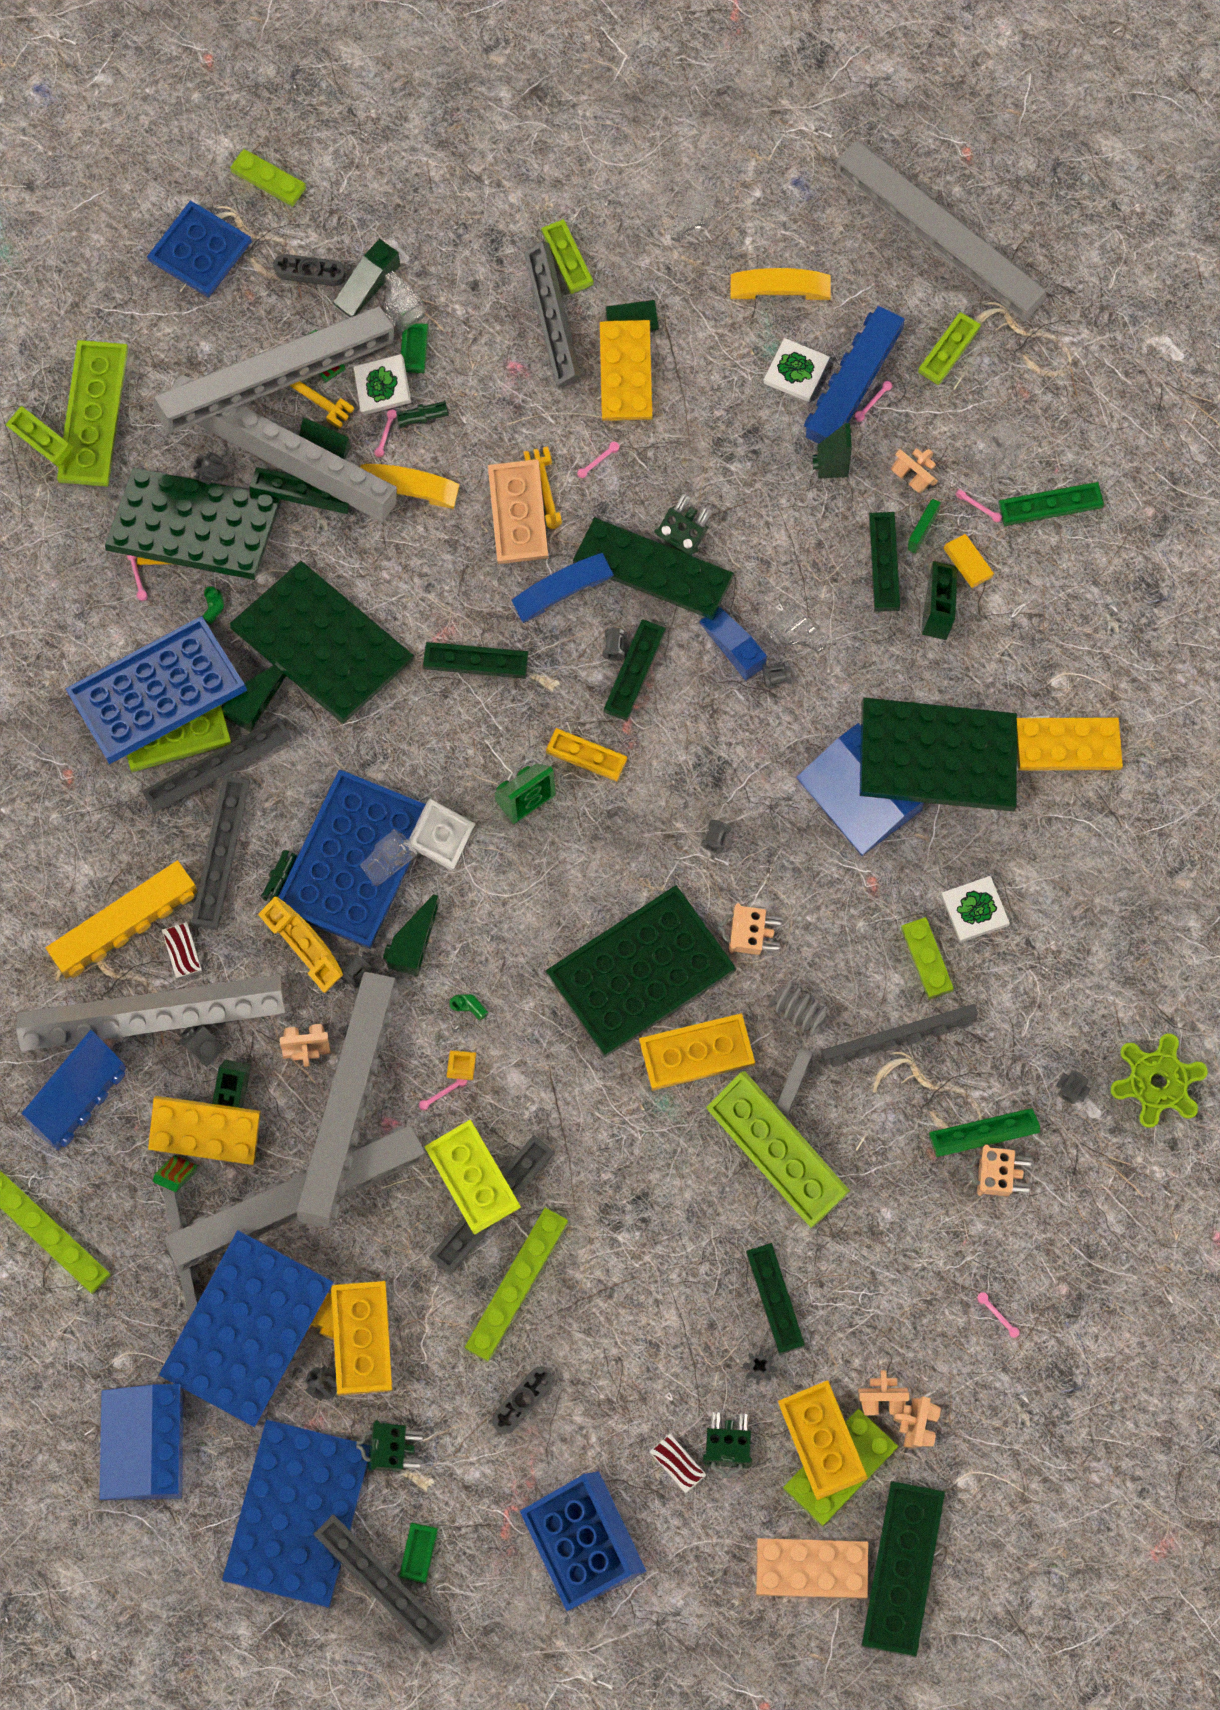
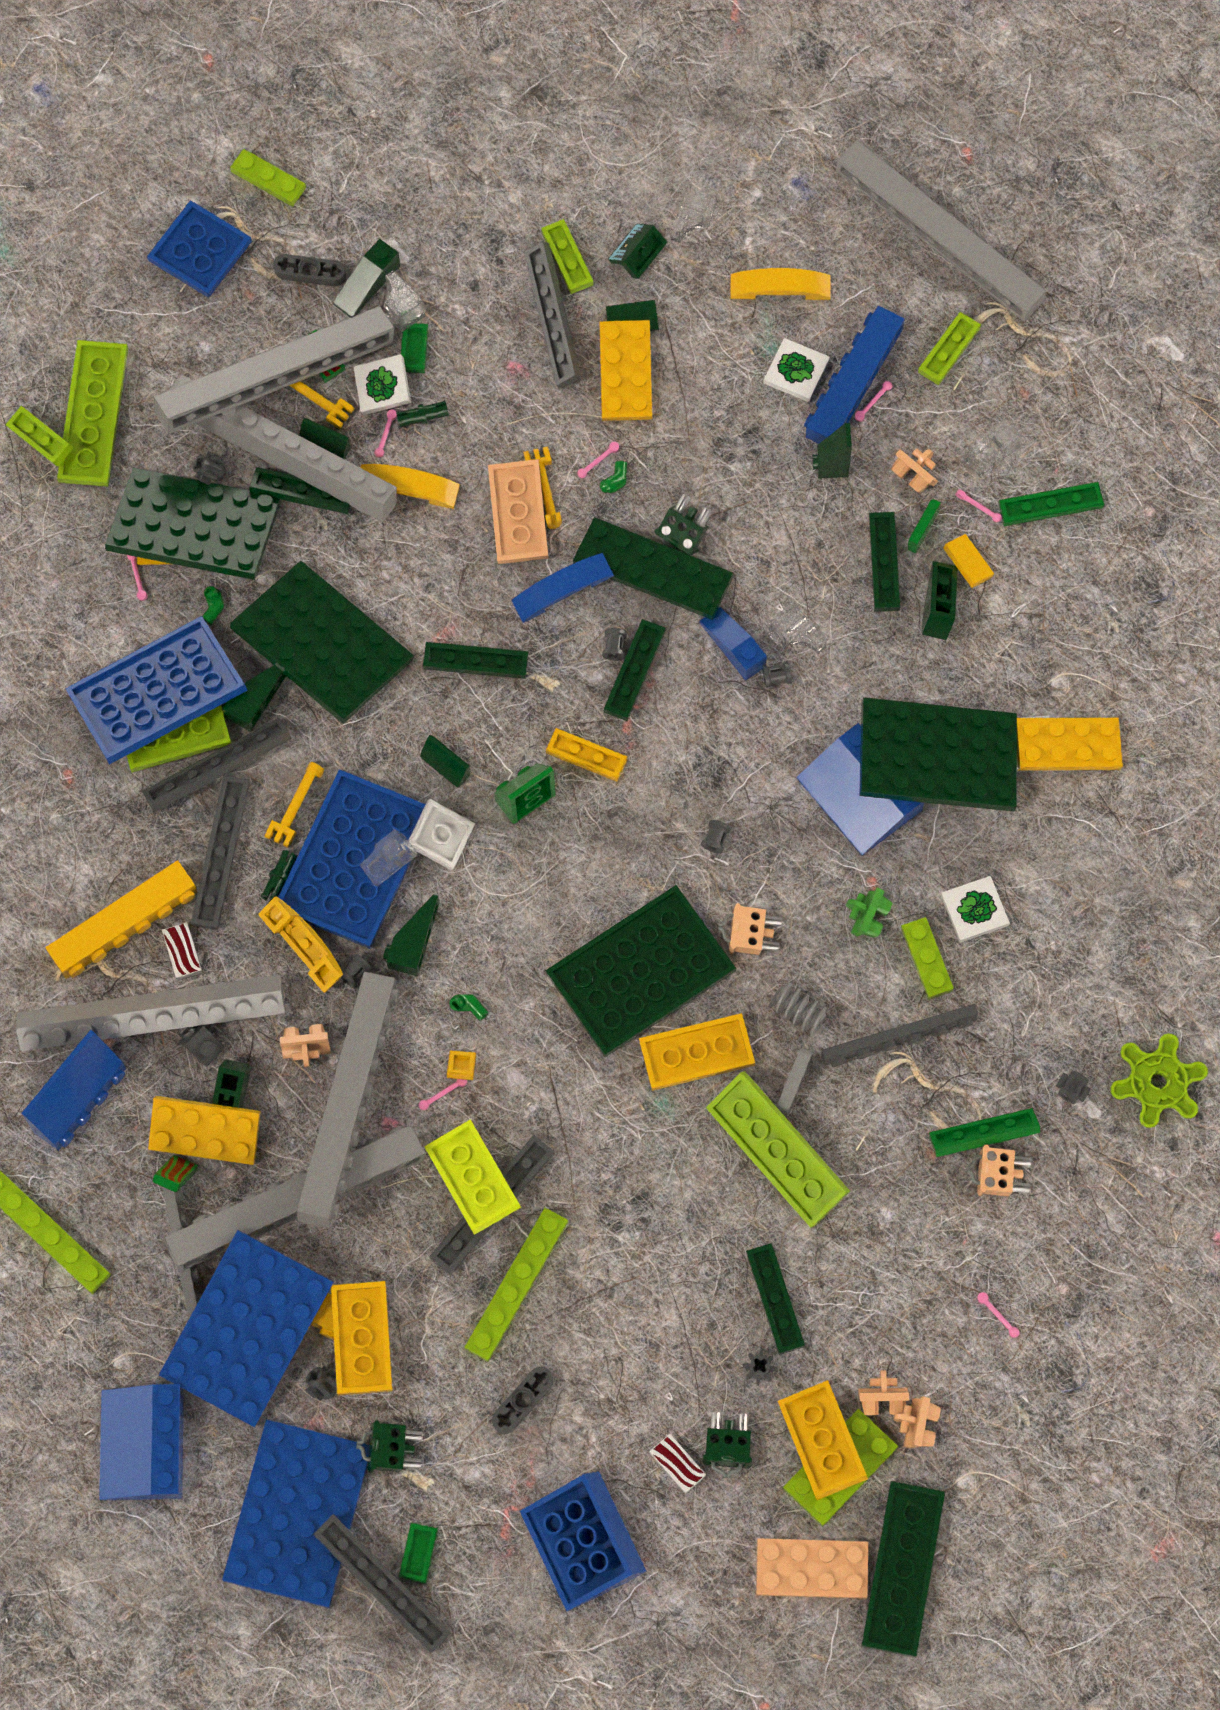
none -> yellow hinge [265,762,324,848]
none -> dark green slope [420,735,470,787]
none -> green arm [600,461,627,493]
none -> dark green panel [608,223,668,279]
none -> bright green hips [846,888,893,938]

